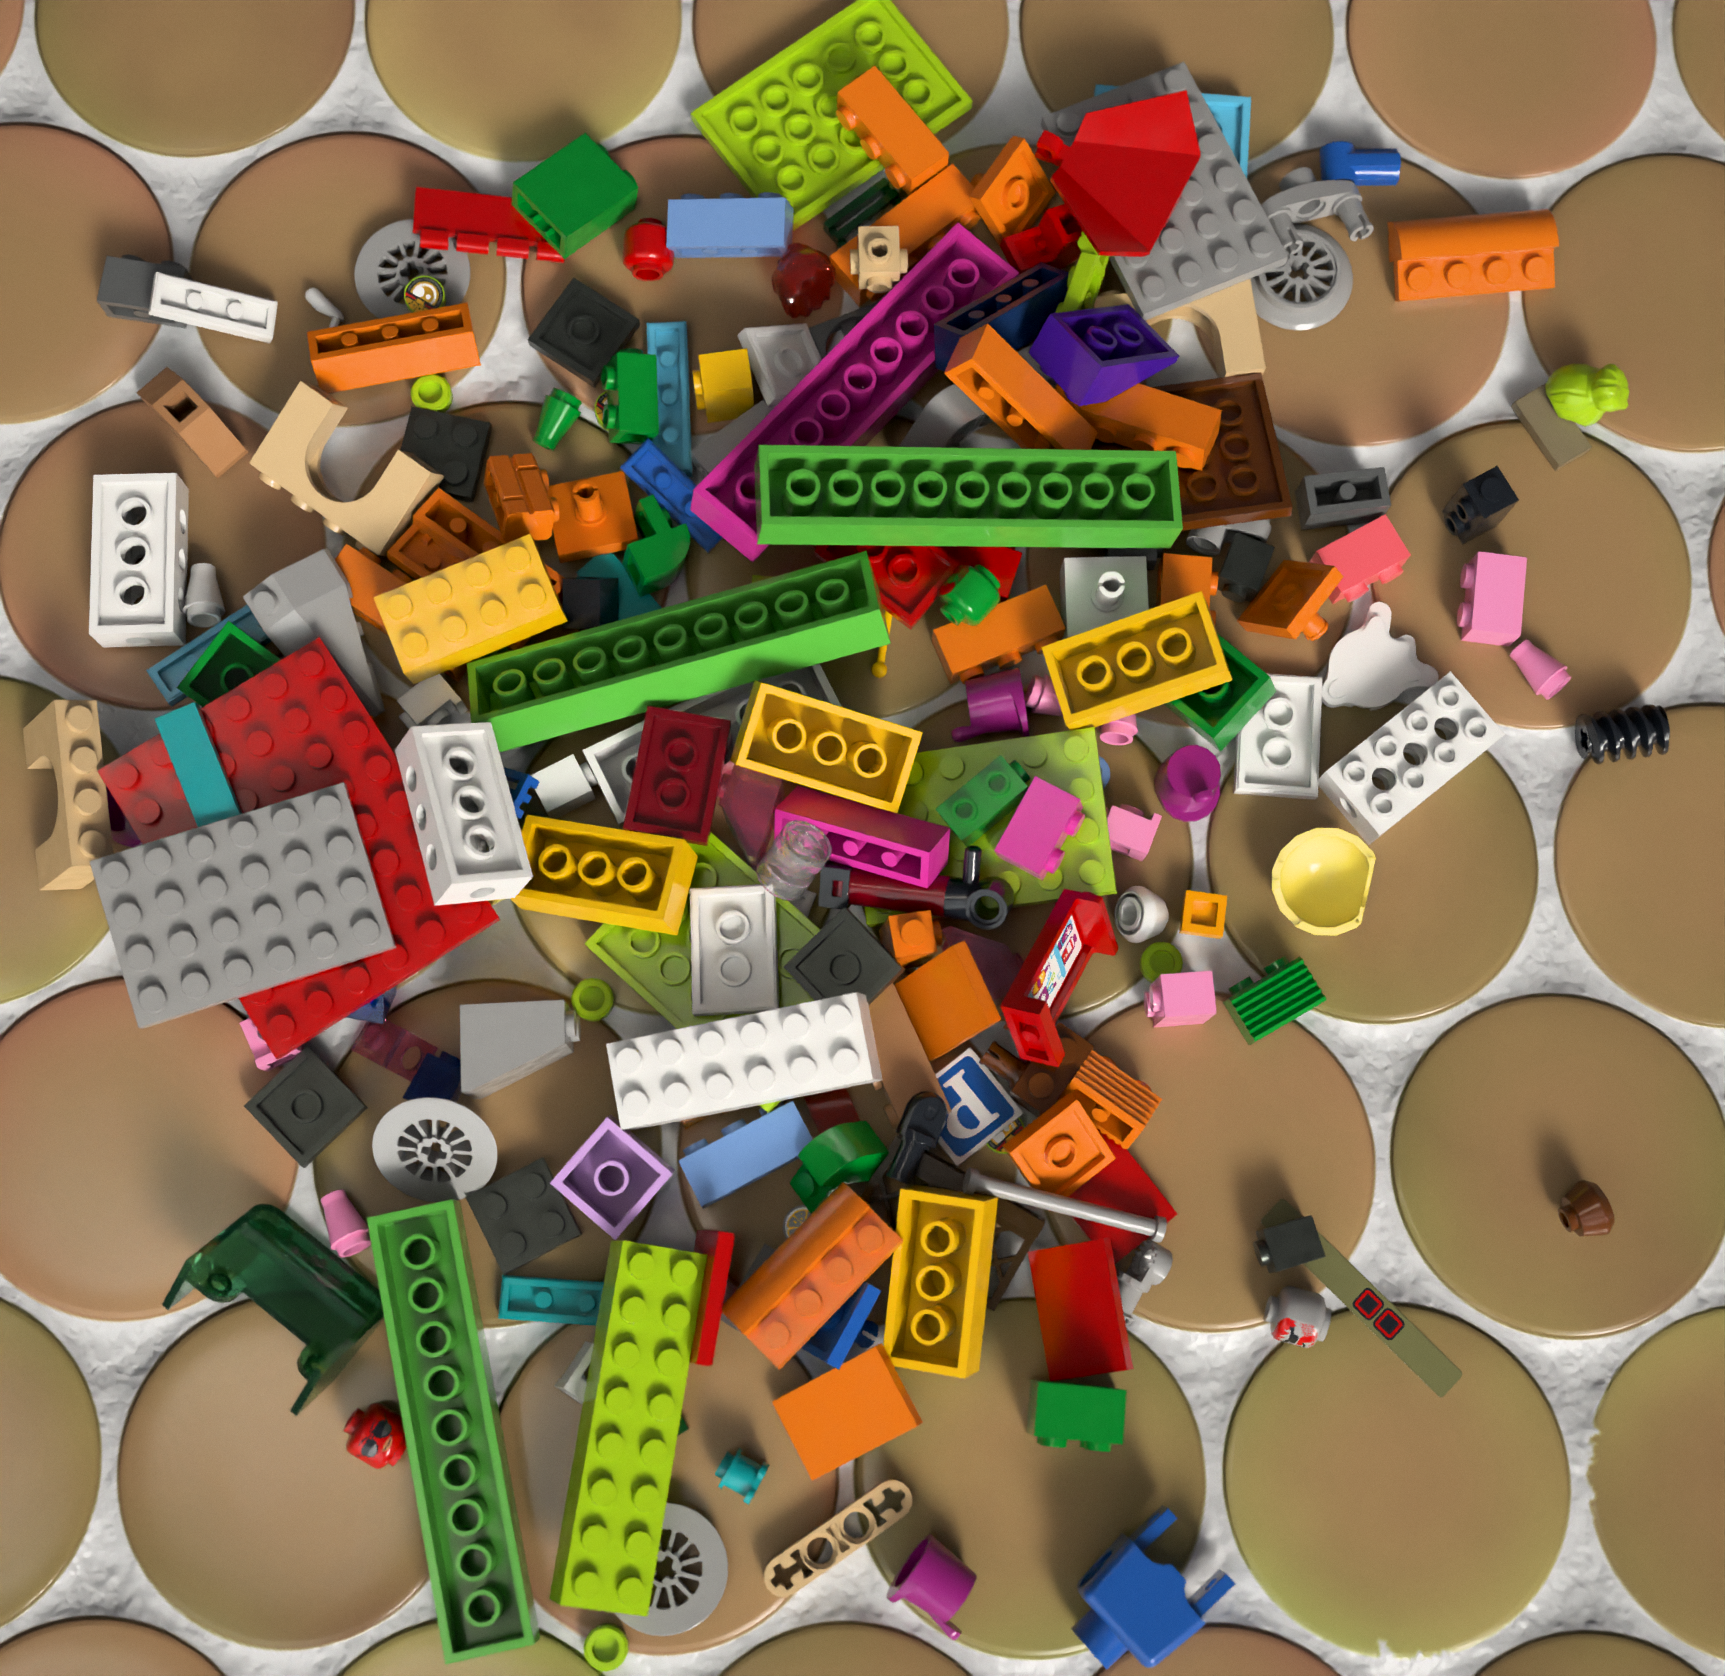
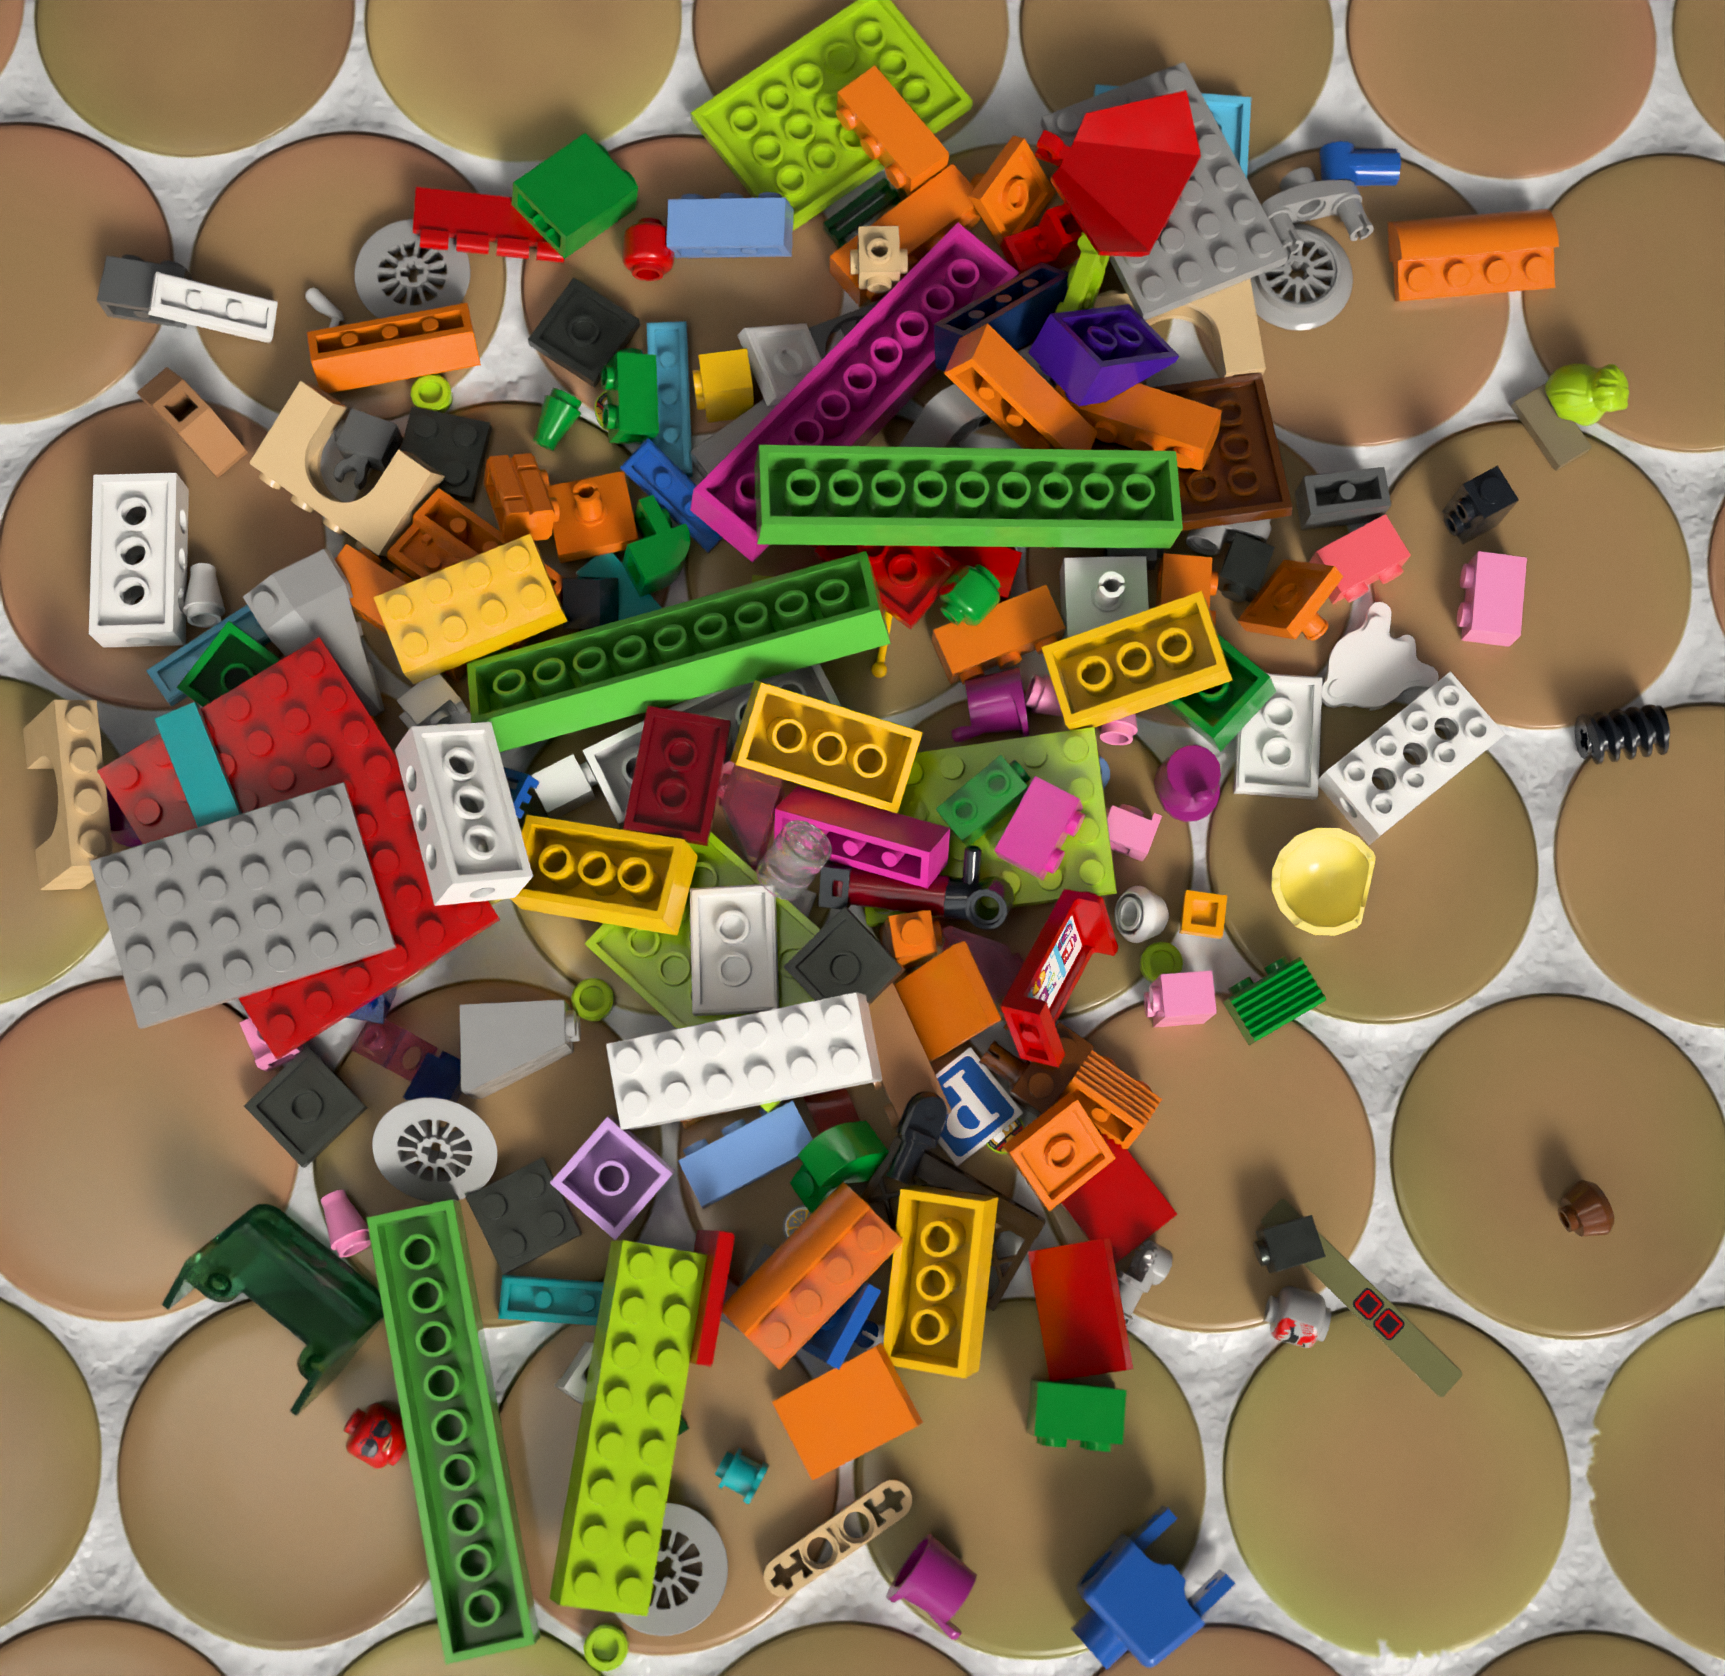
tile [404,276,446,313] -> none
clear red hair [771,243,835,319] -> none
light grey bar [962,1167,1167,1243] -> none
bright pink cone [1510,639,1571,700] -> none
none -> dark grey brick [334,408,403,490]

